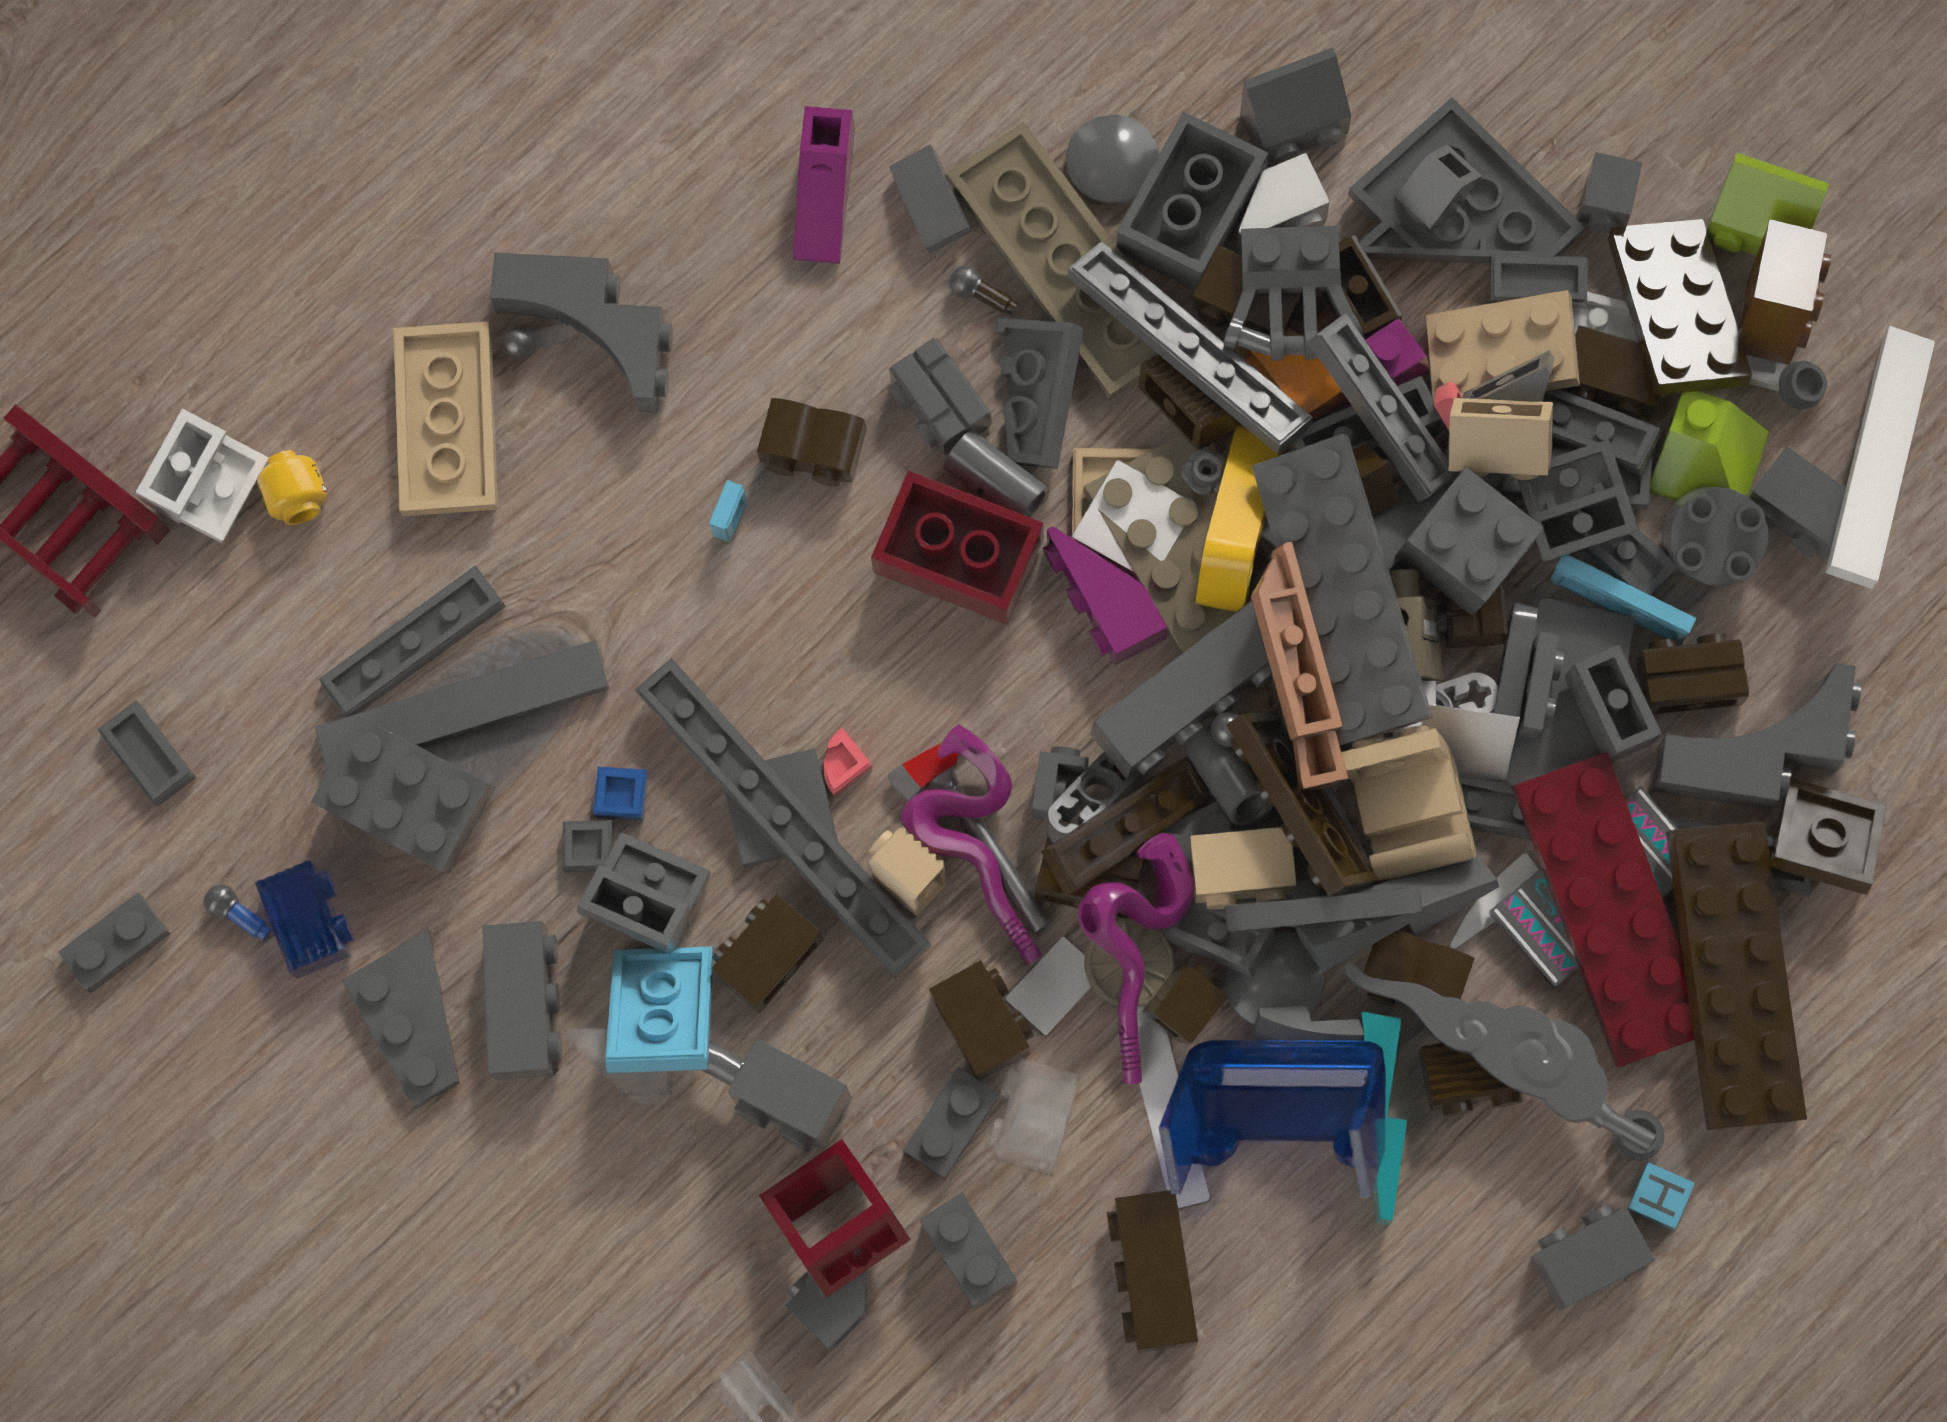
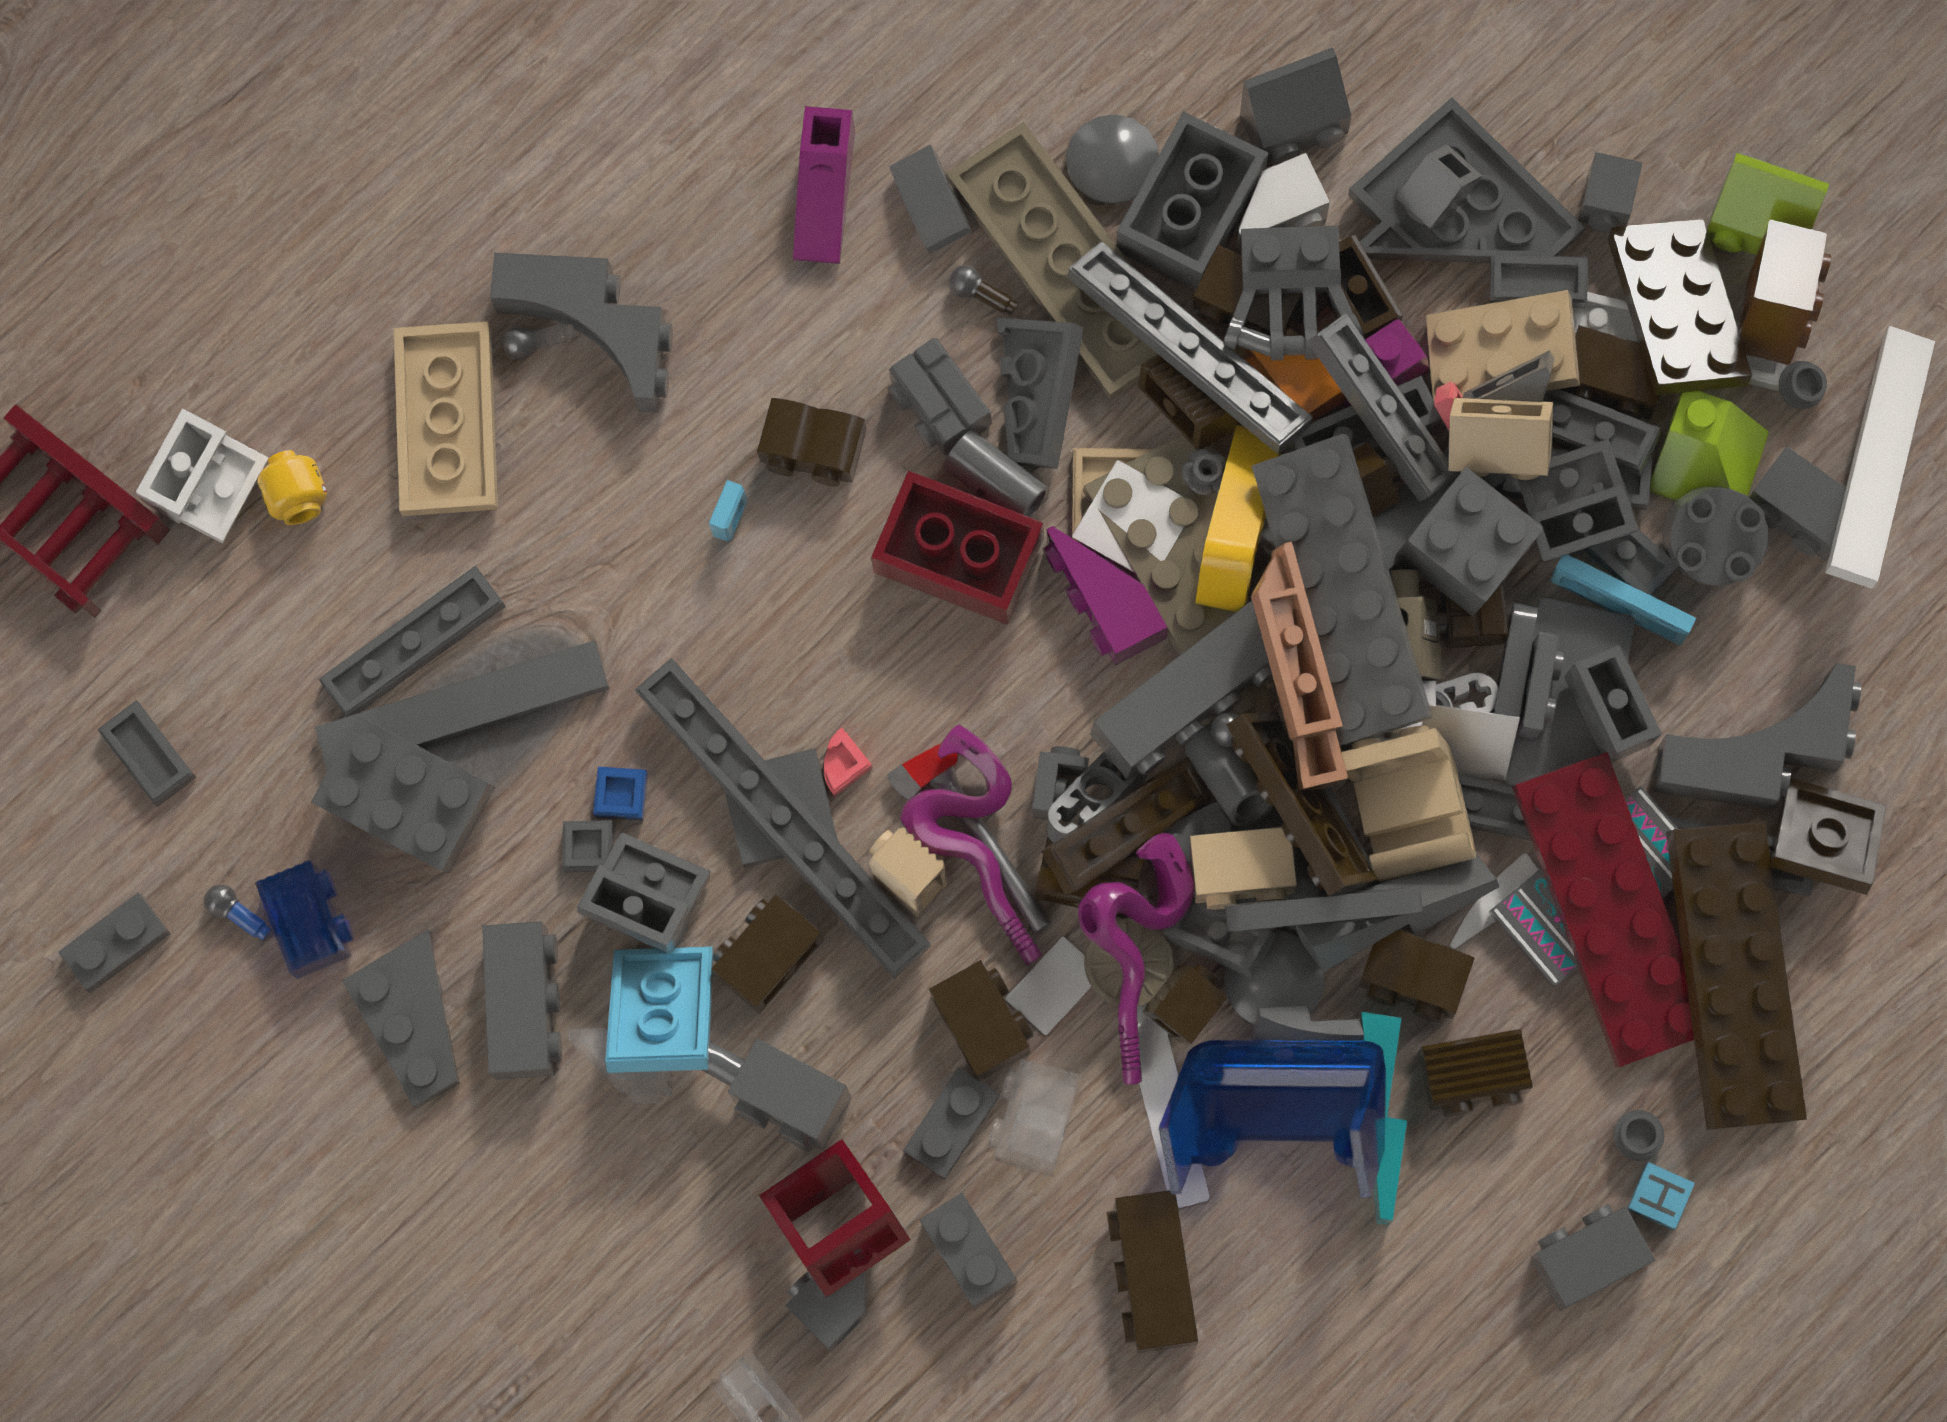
dark grey piece [1344,963,1656,1152] -> none
dark brown brick [1637,633,1749,715] -> none

